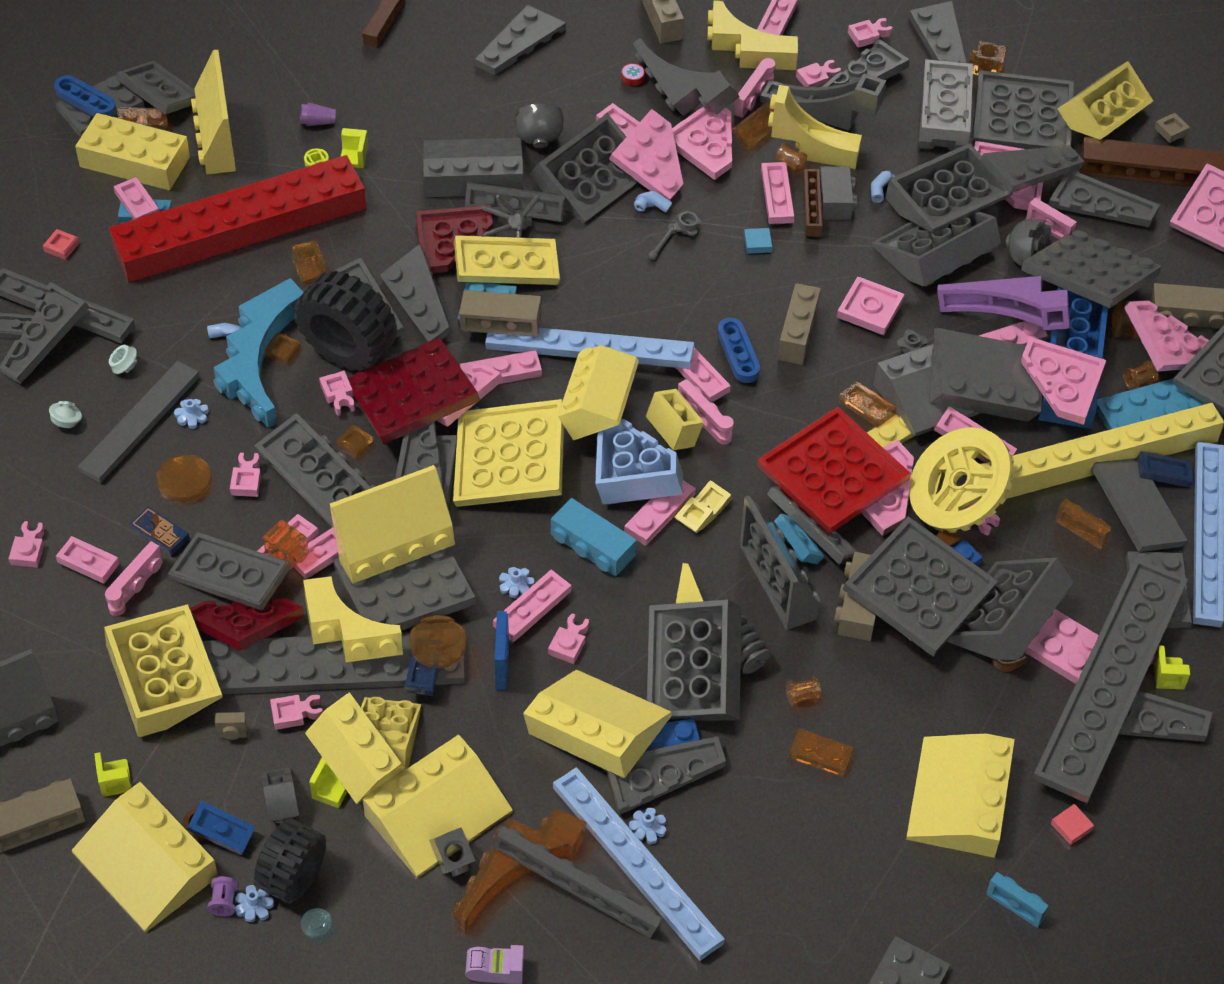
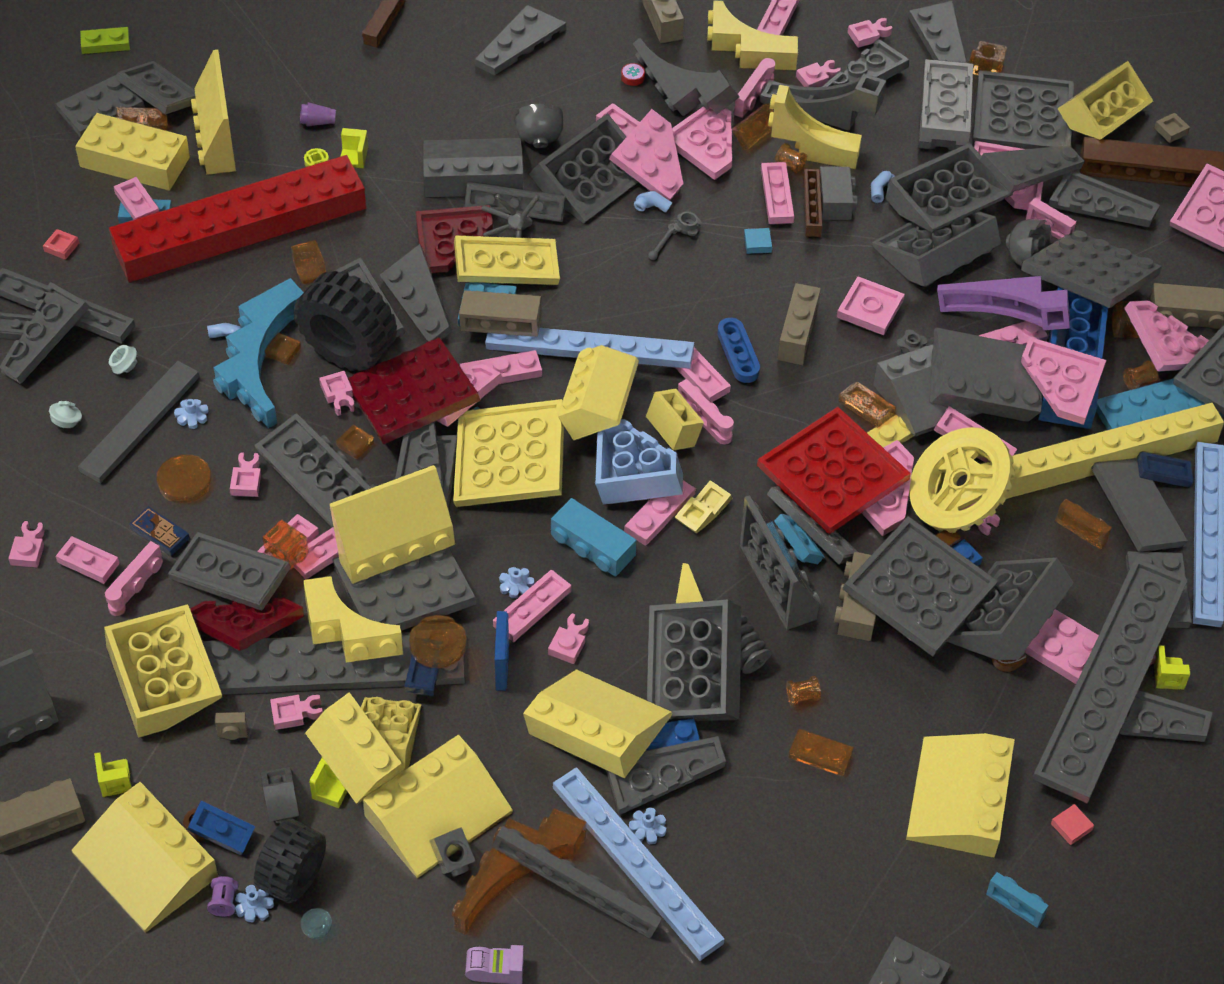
blue plate [54,75,116,117] -> none
none -> lime plate [80,27,130,54]

